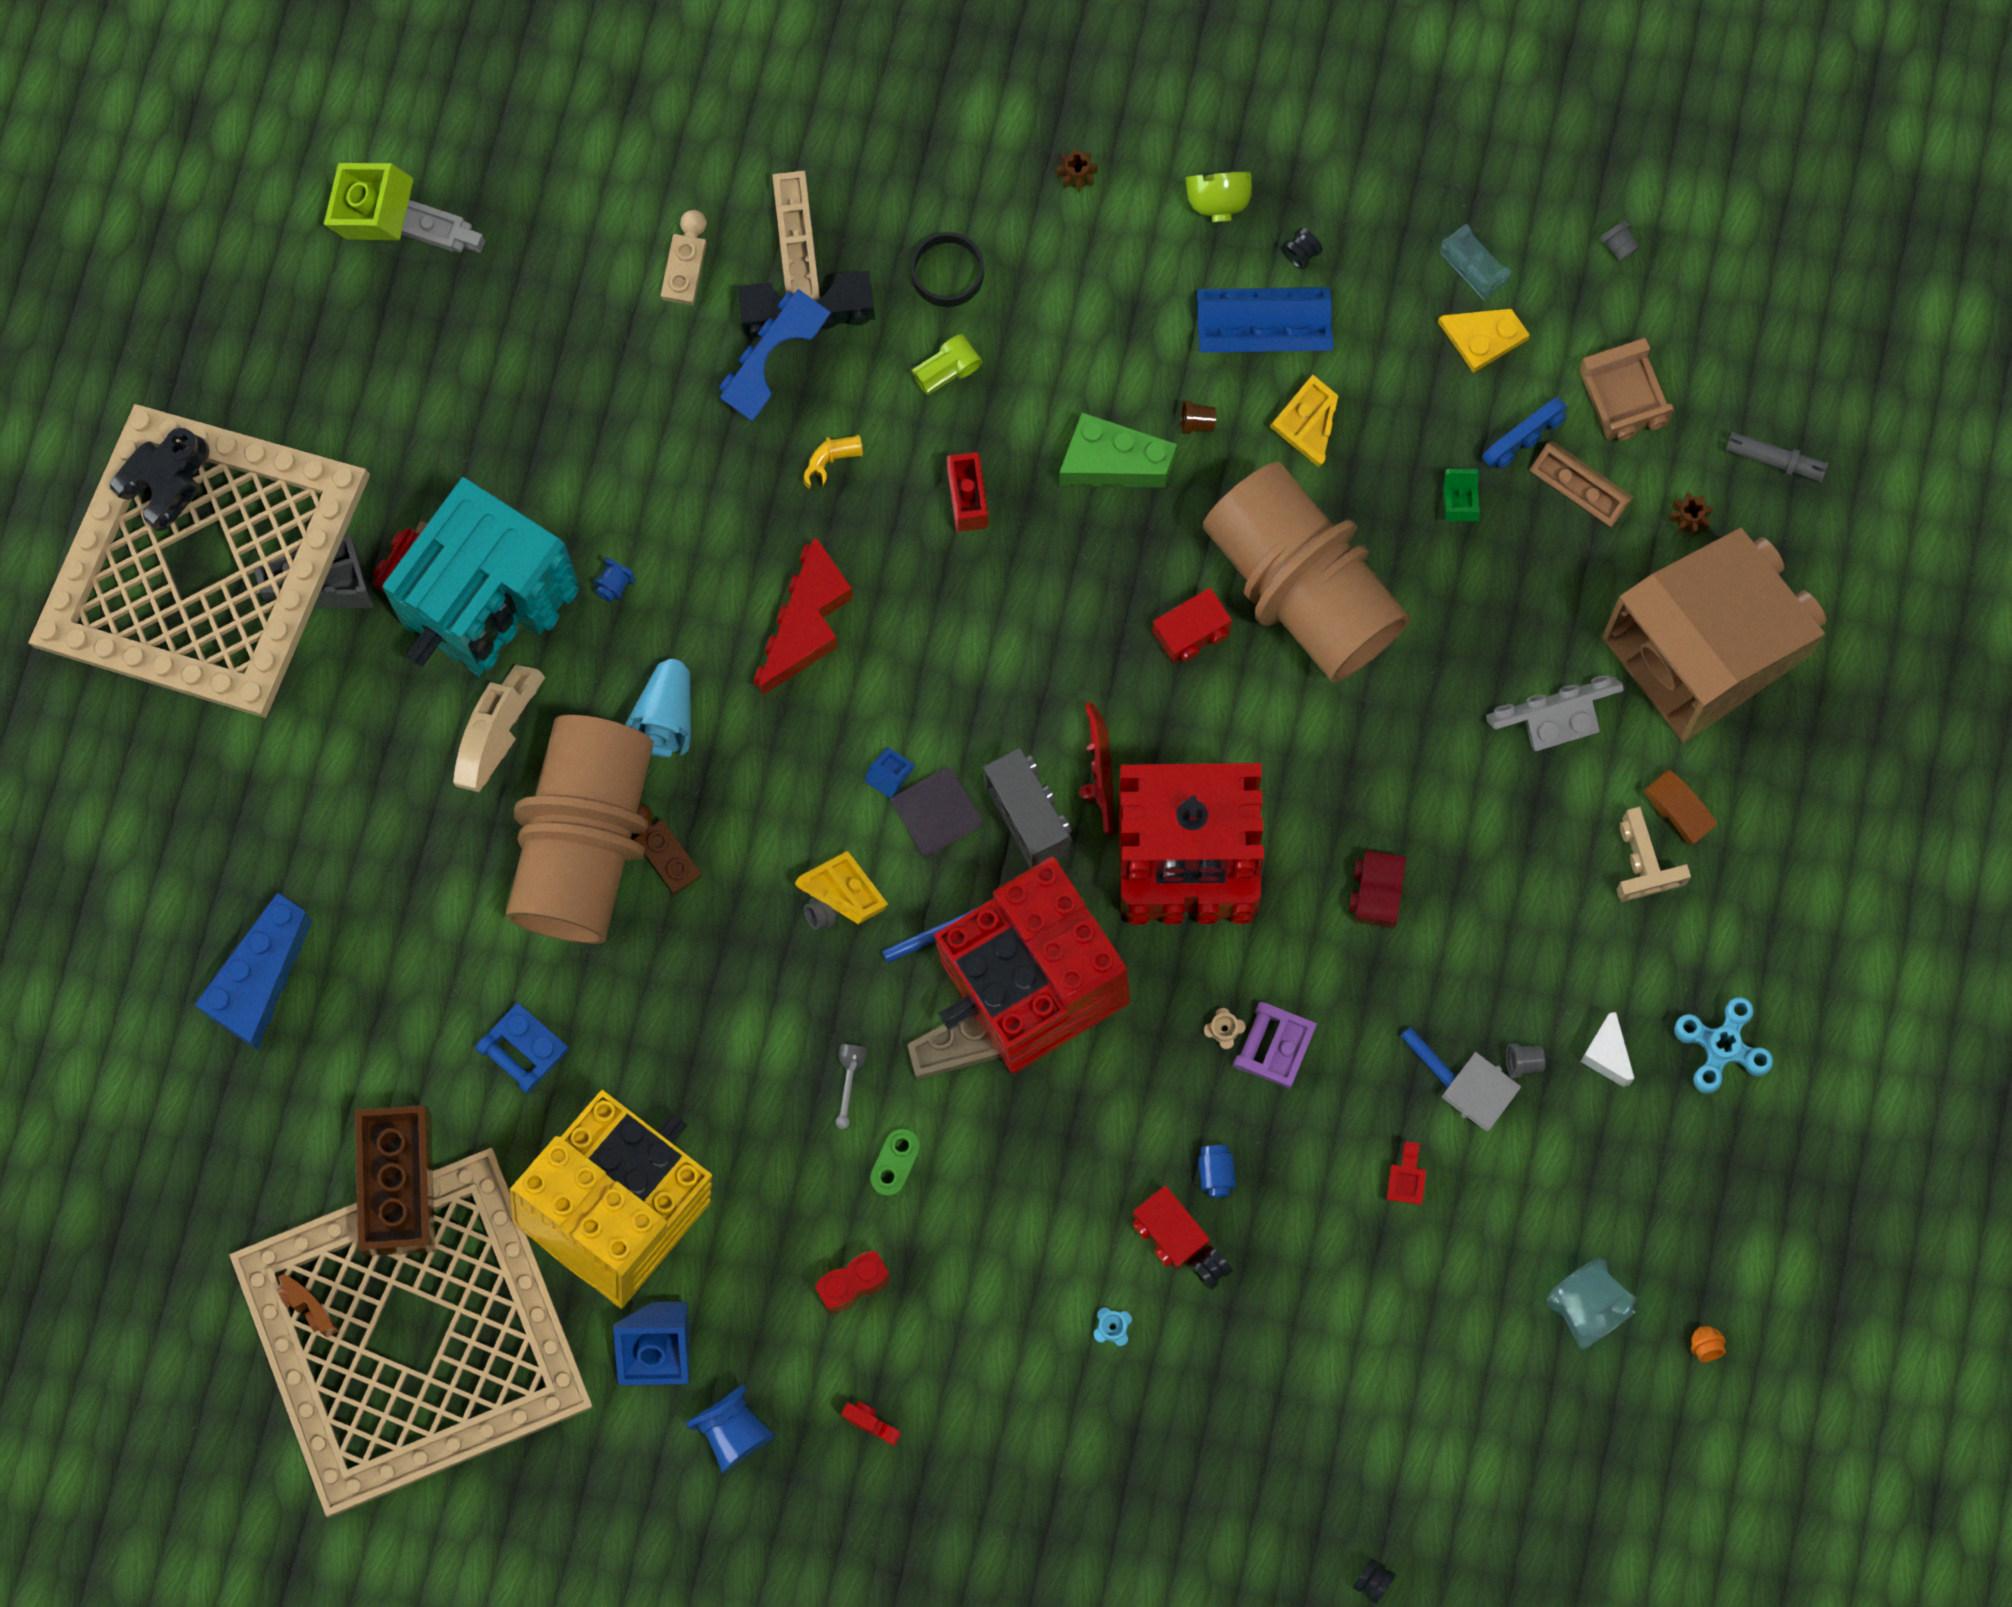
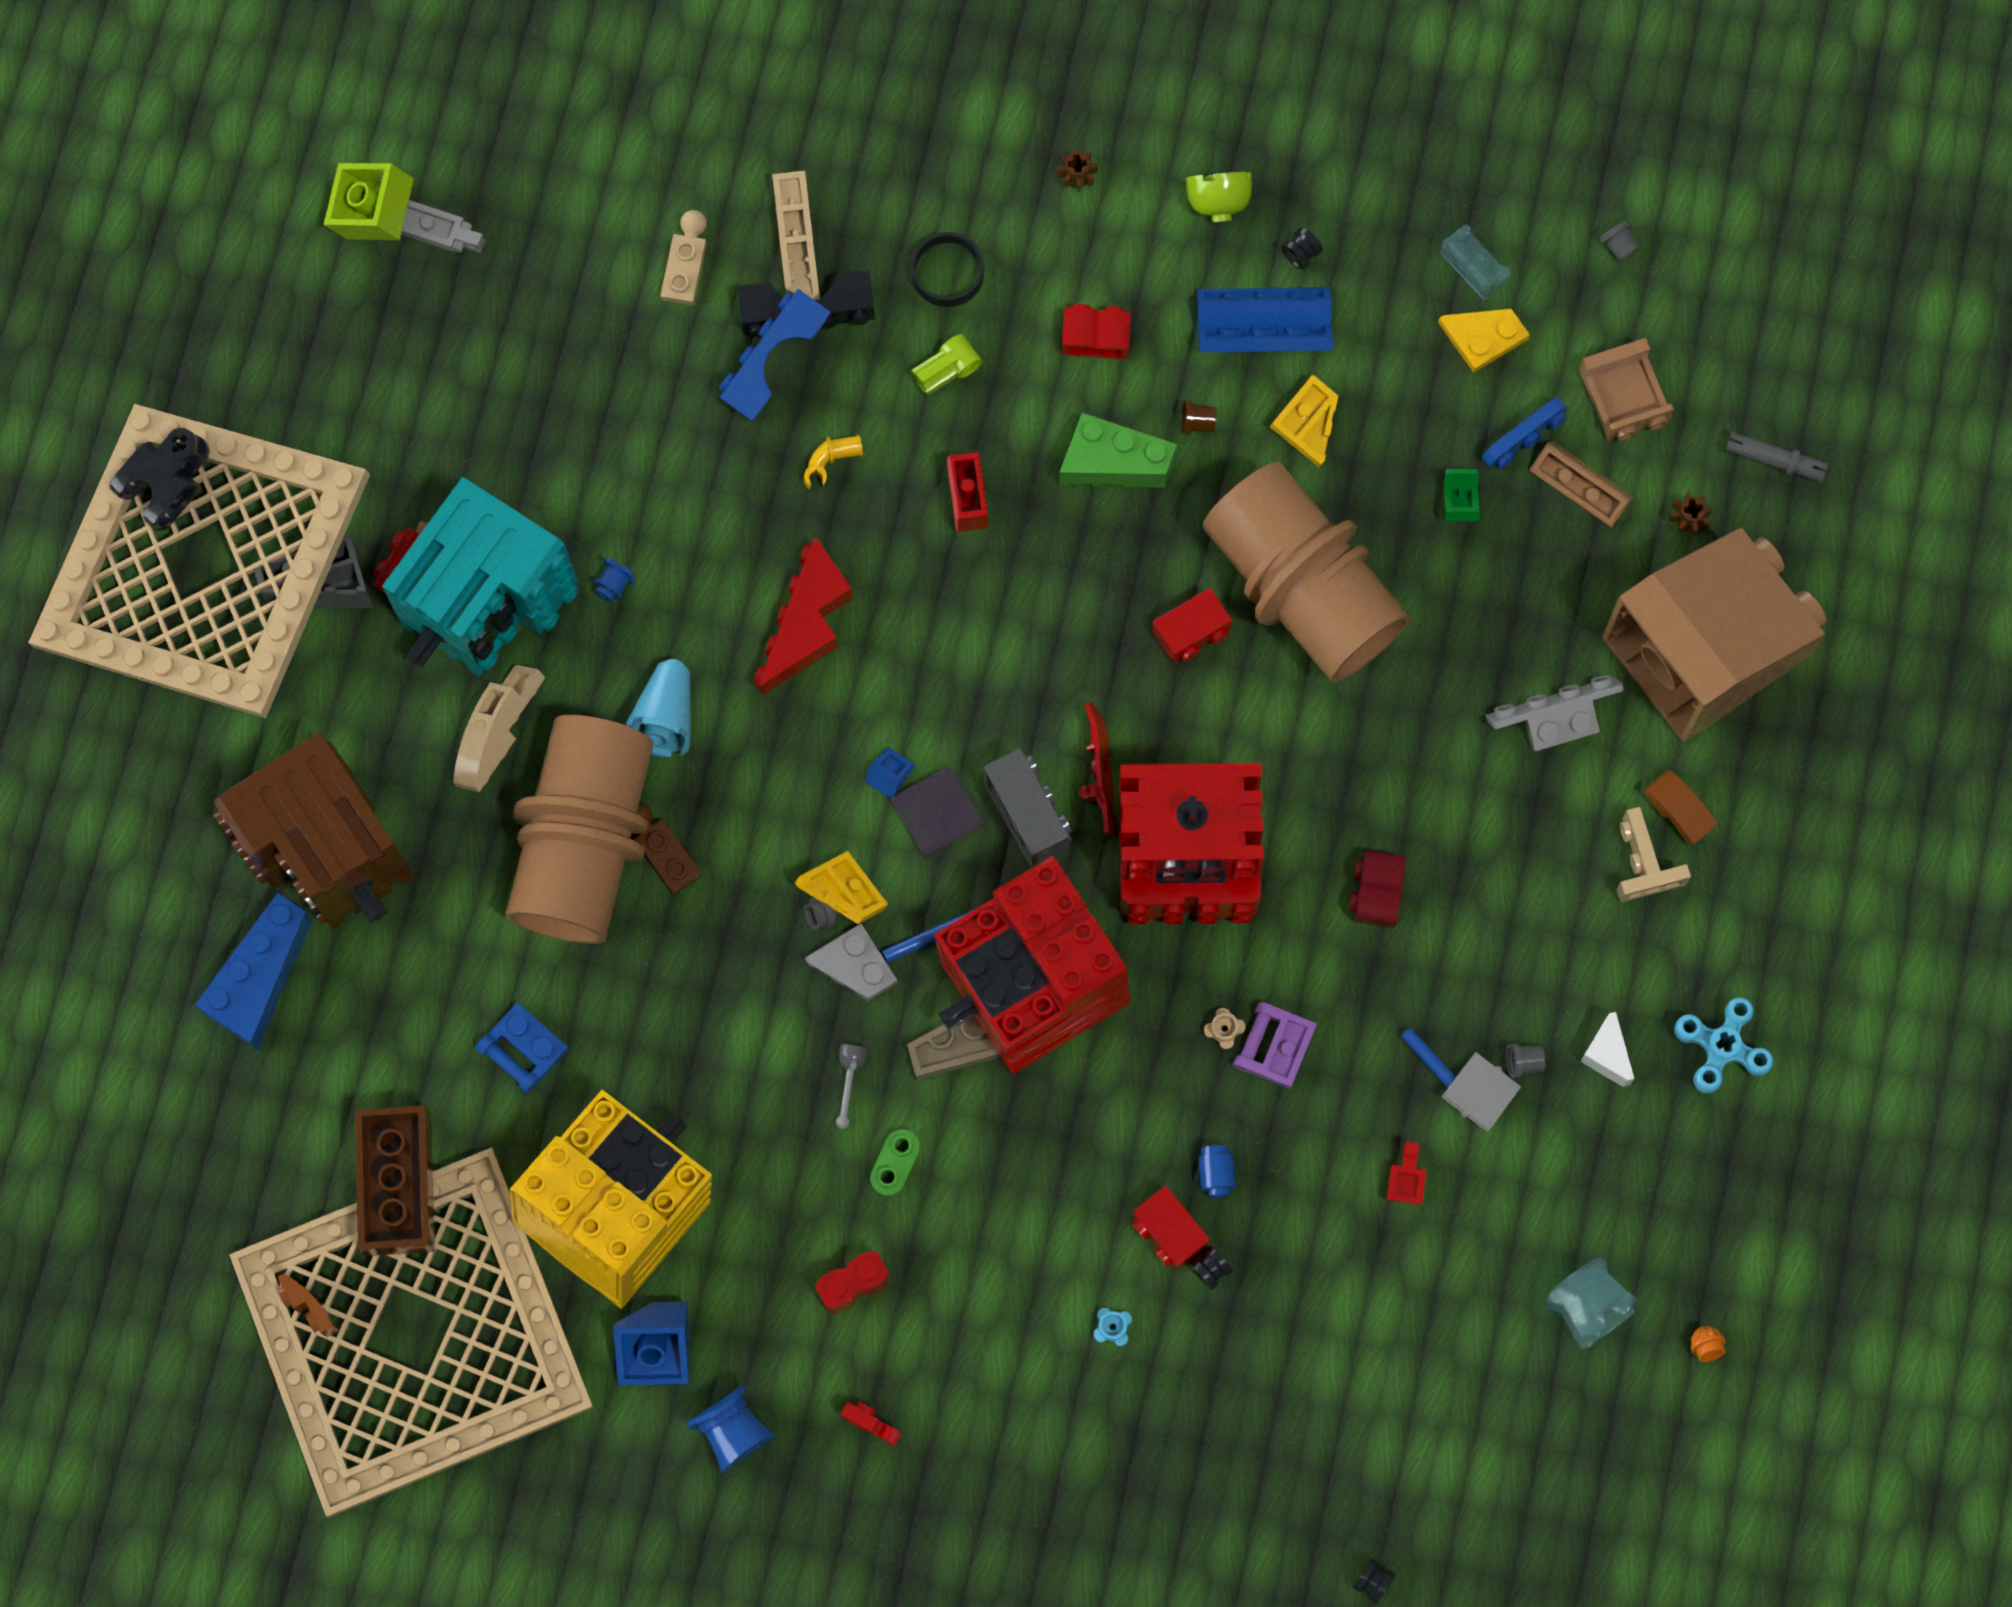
none -> reddish brown piece [213,732,414,930]
none -> light grey wing [805,924,898,1001]
none -> red brick [1061,304,1131,359]

